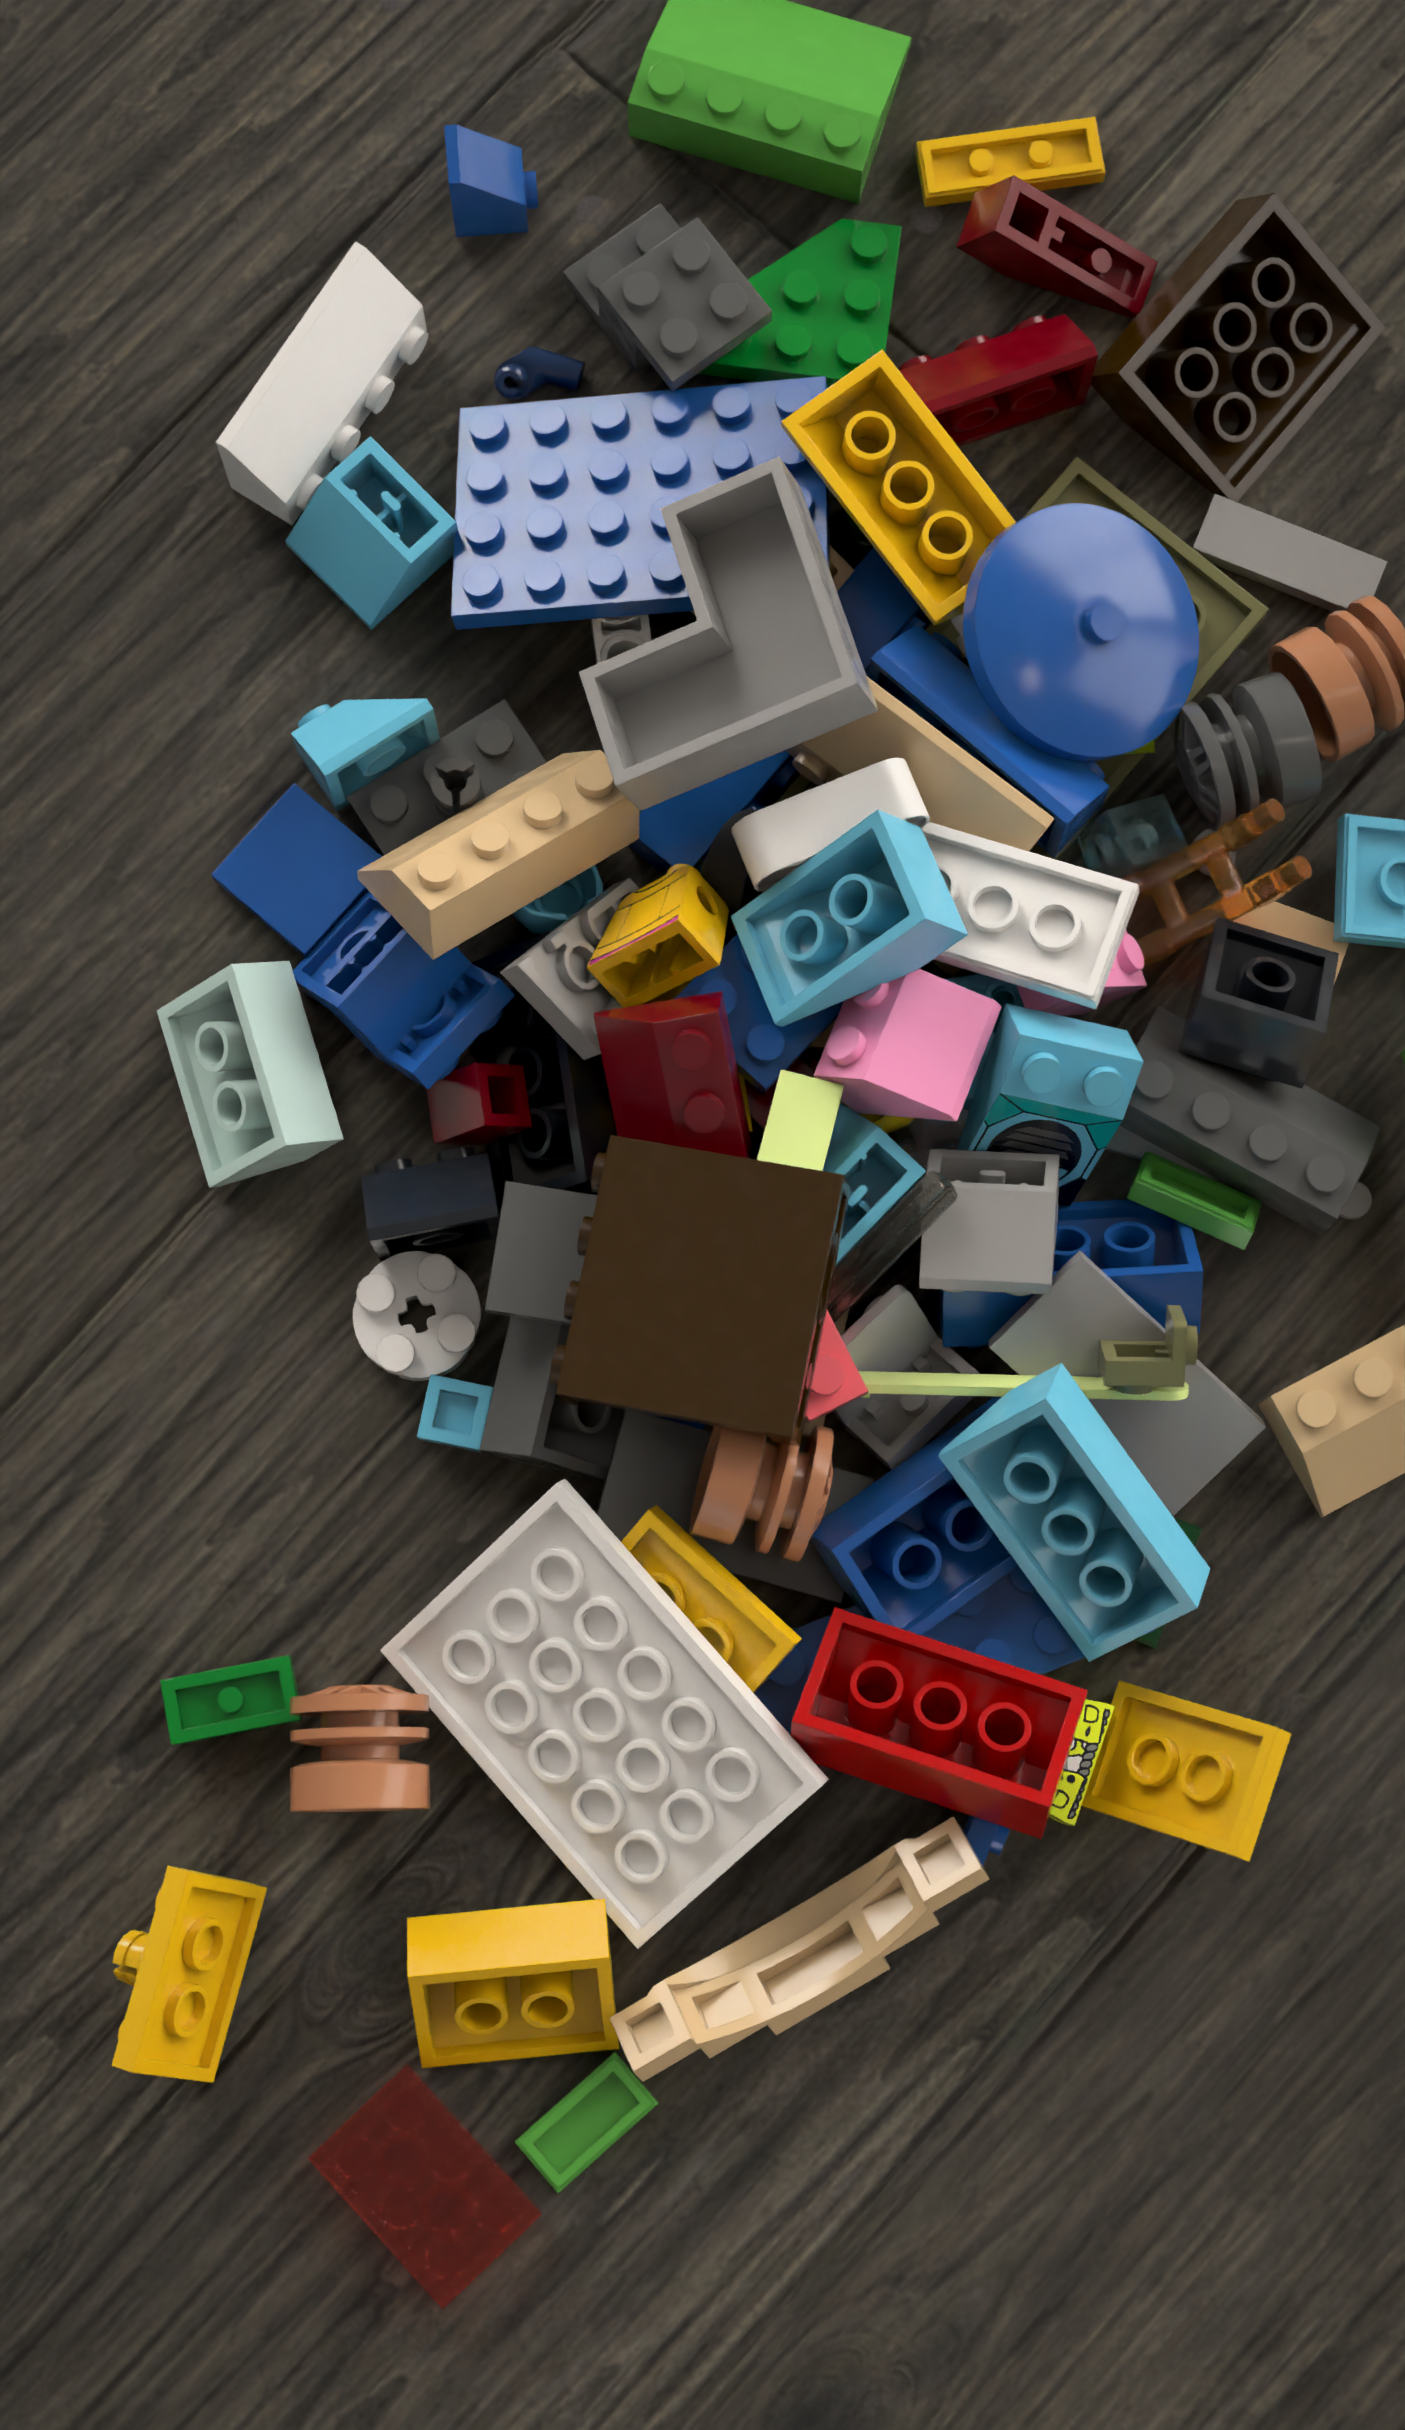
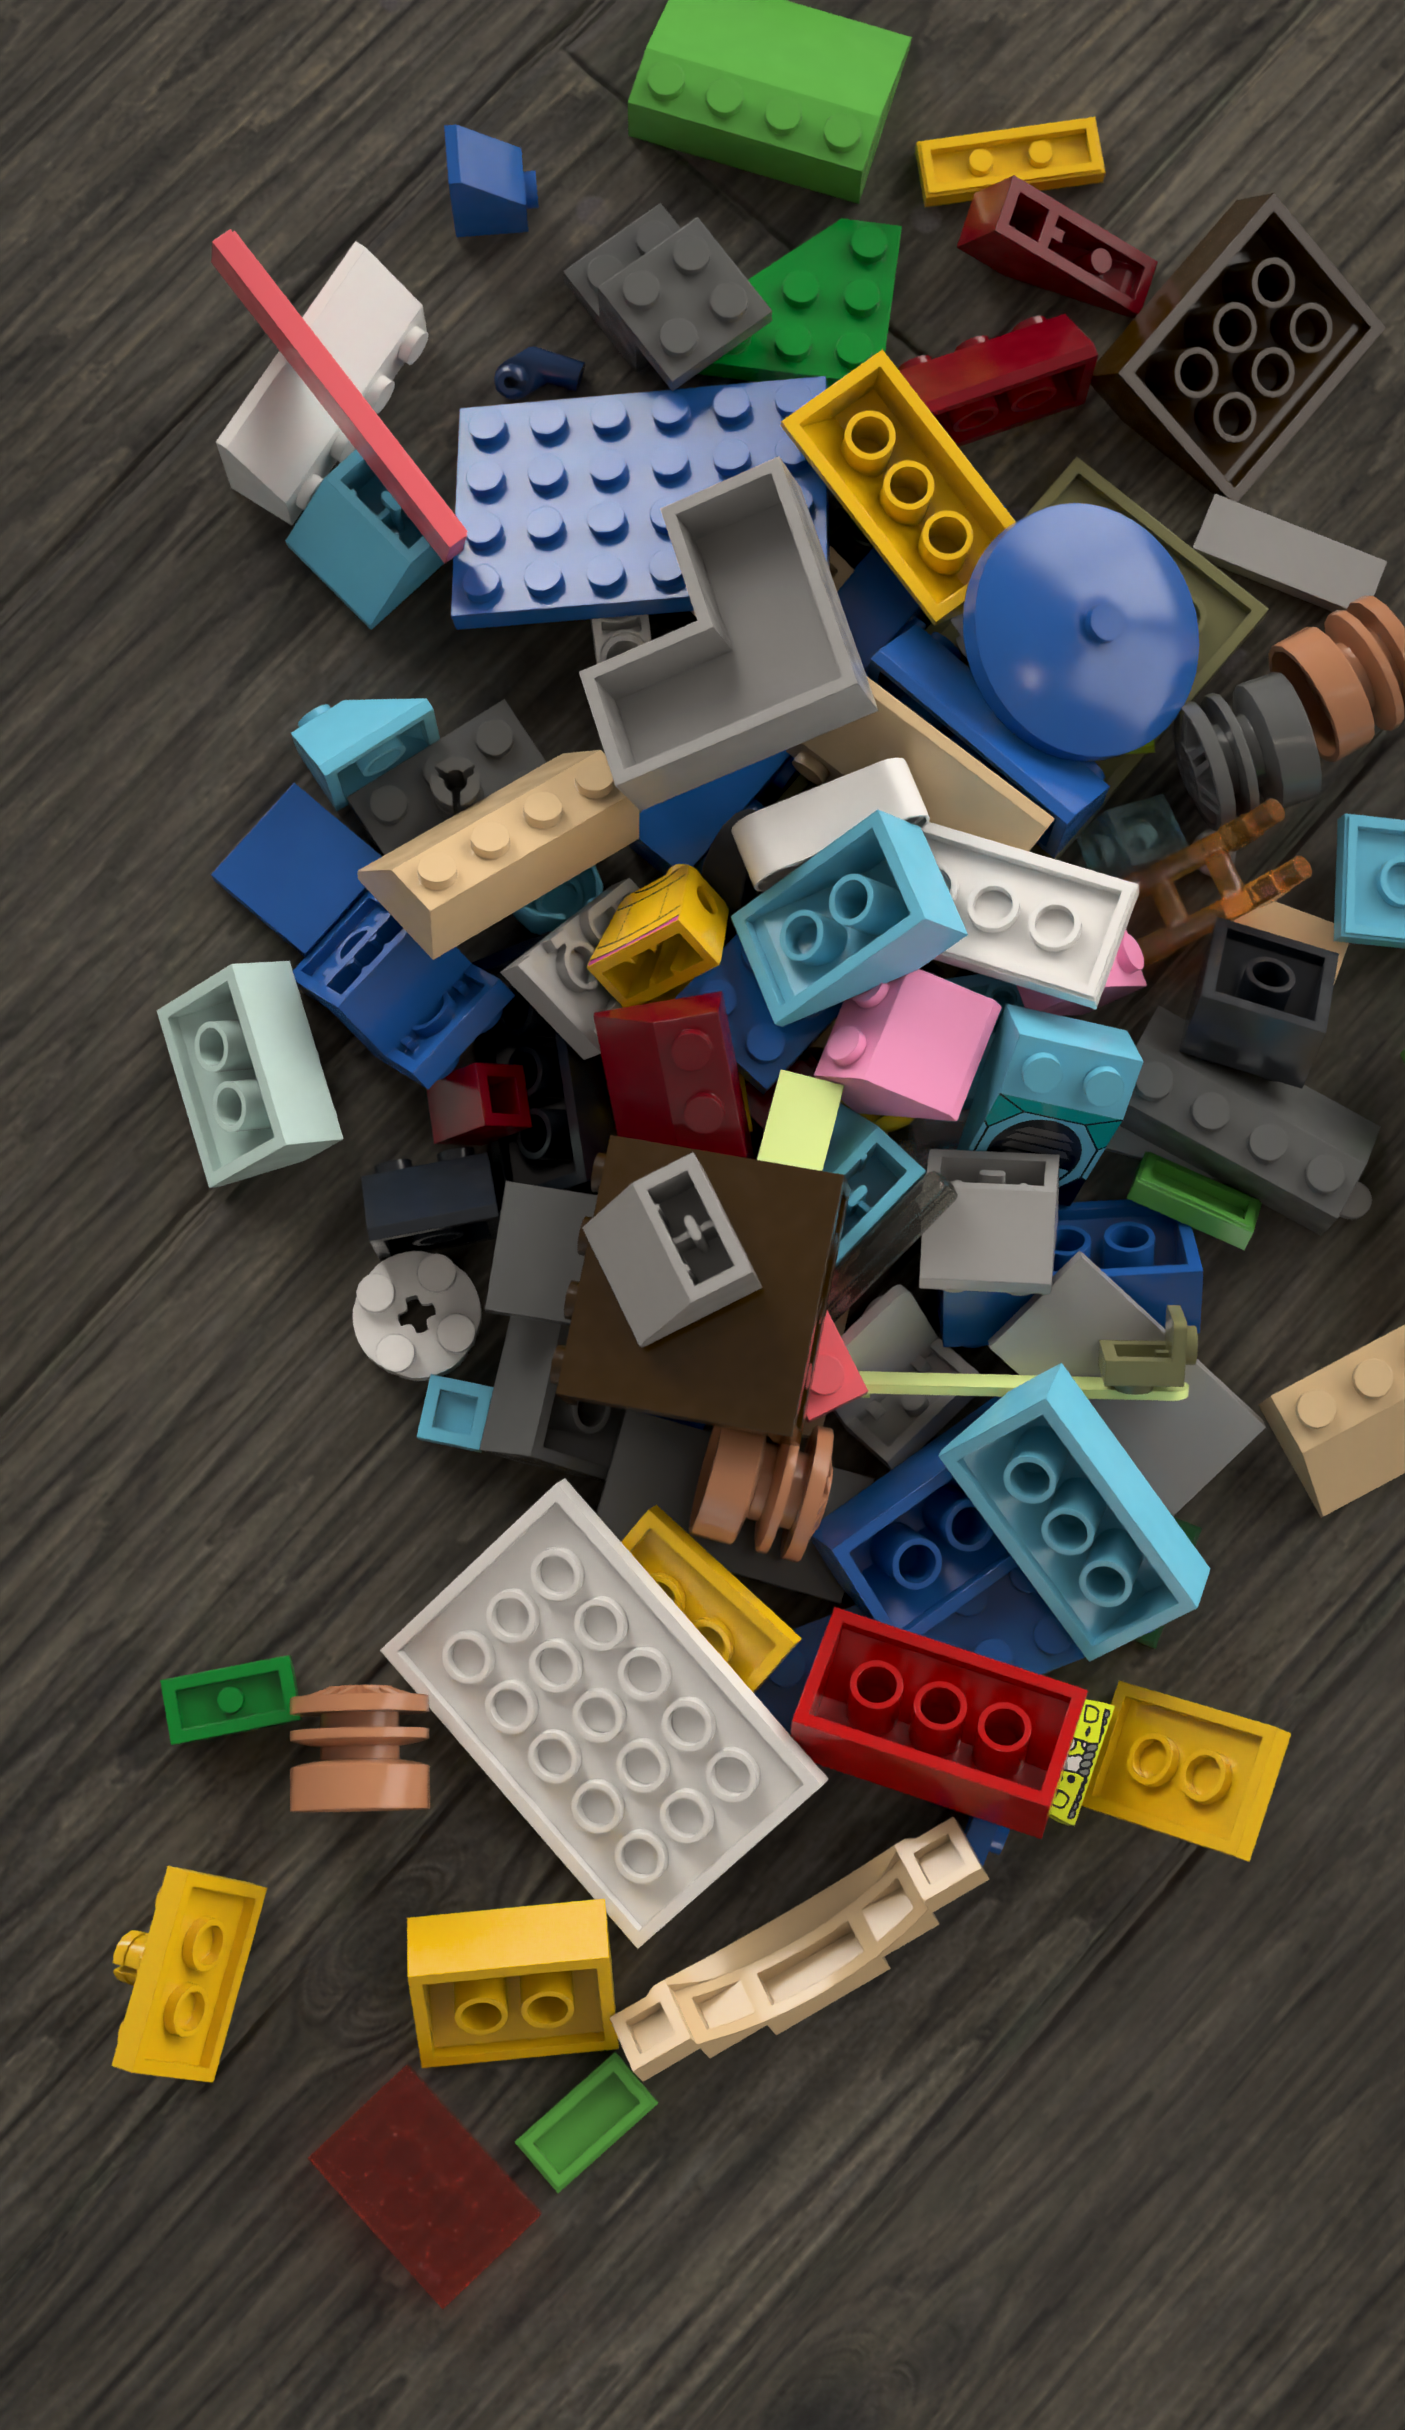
none -> coral tile [211,229,468,563]
none -> light grey slope [583,1152,763,1348]

